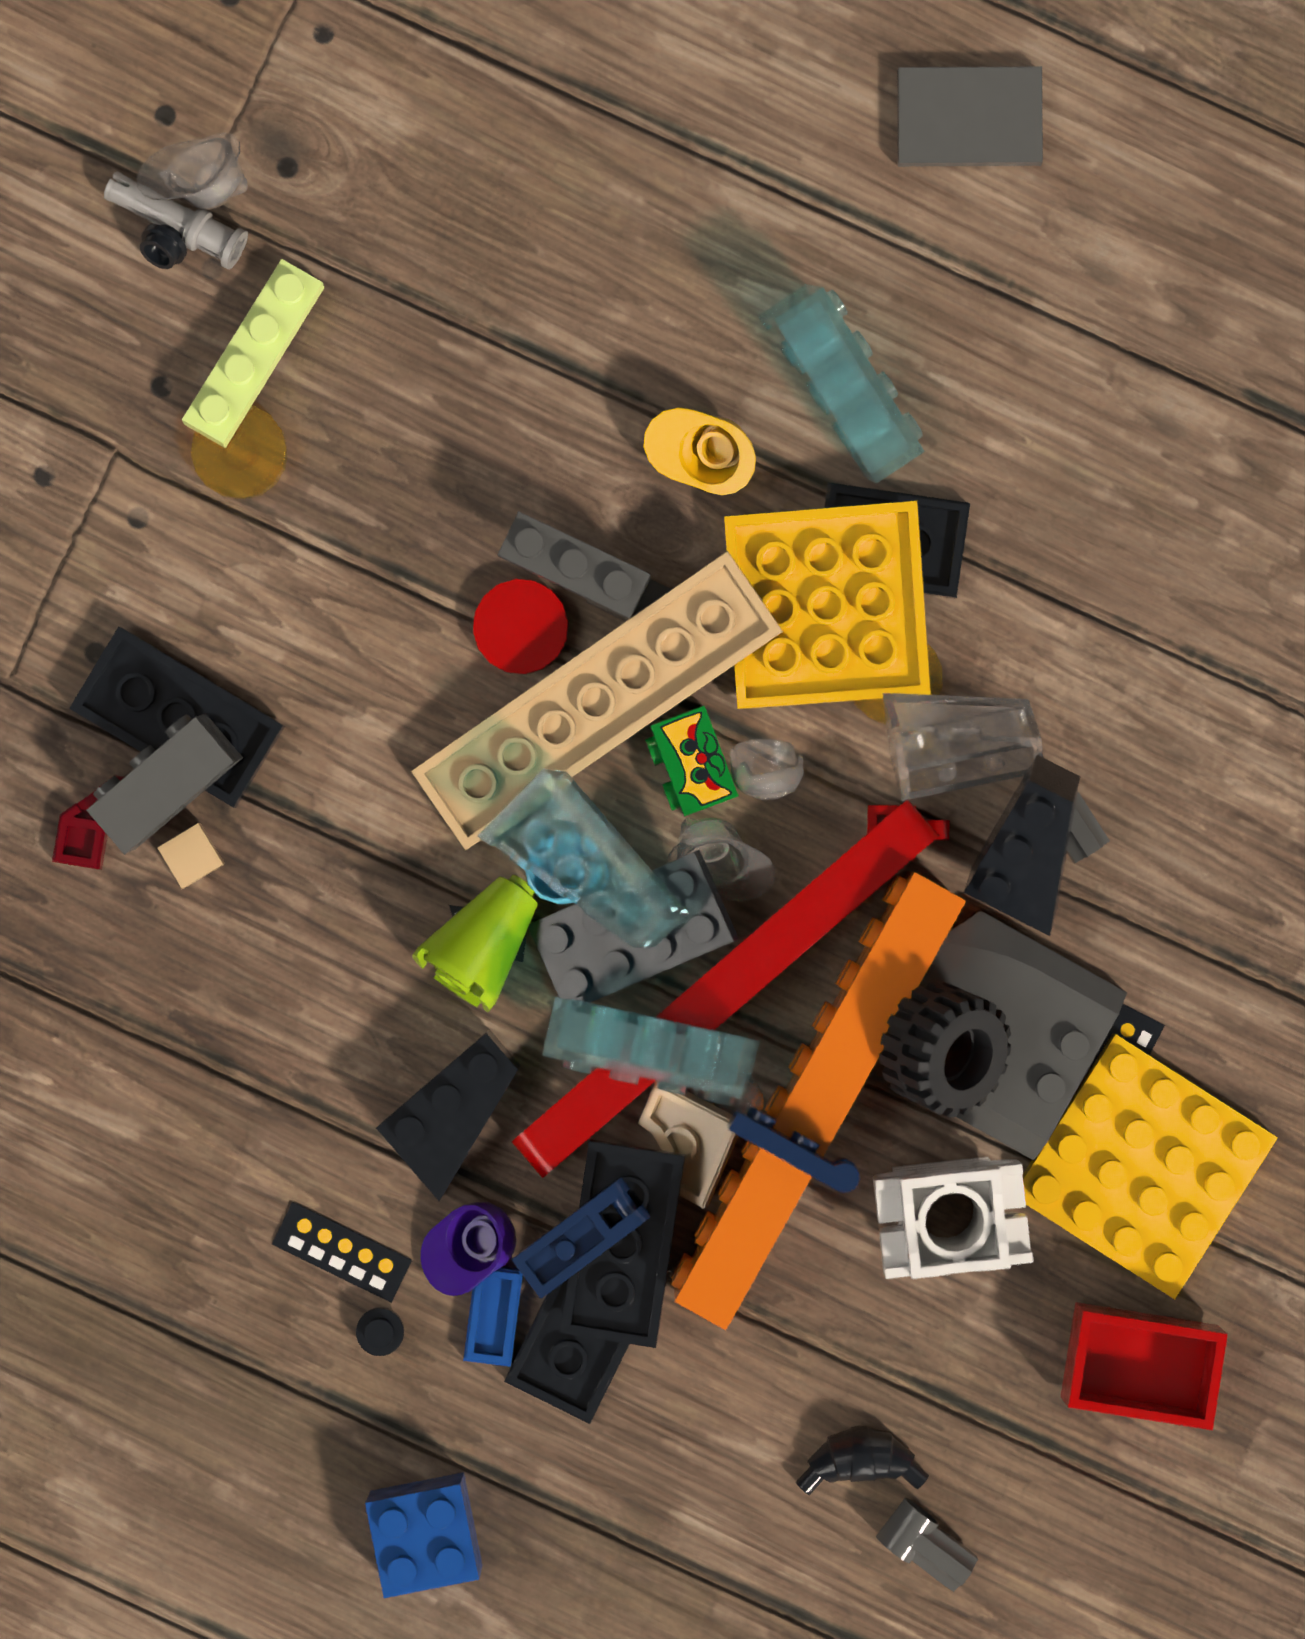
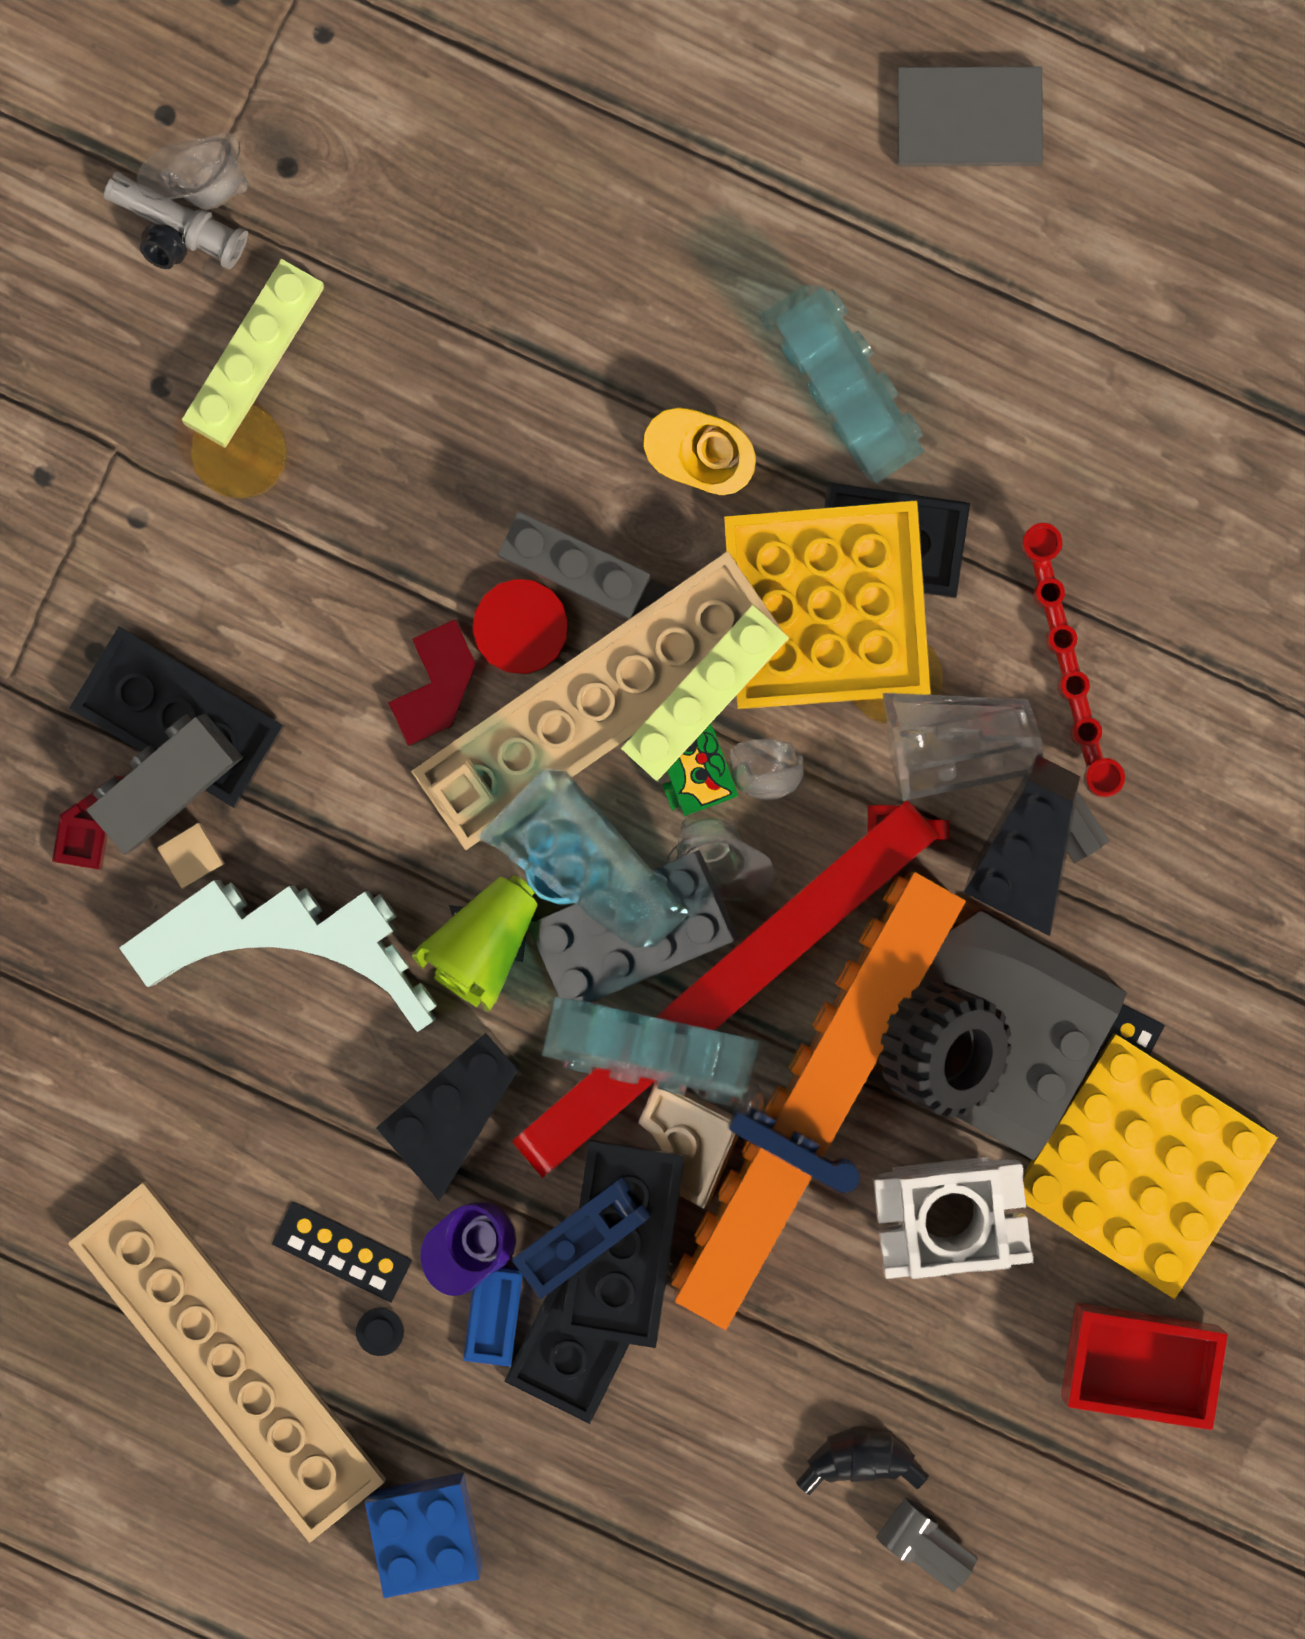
none -> tan plate [68,1181,386,1543]
none -> light aqua arch [120,880,437,1032]
none -> dark red tile [388,619,476,746]
none -> tan tile [427,759,496,827]
none -> yellowish green plate [621,605,789,781]
none -> red bar [1021,523,1125,797]

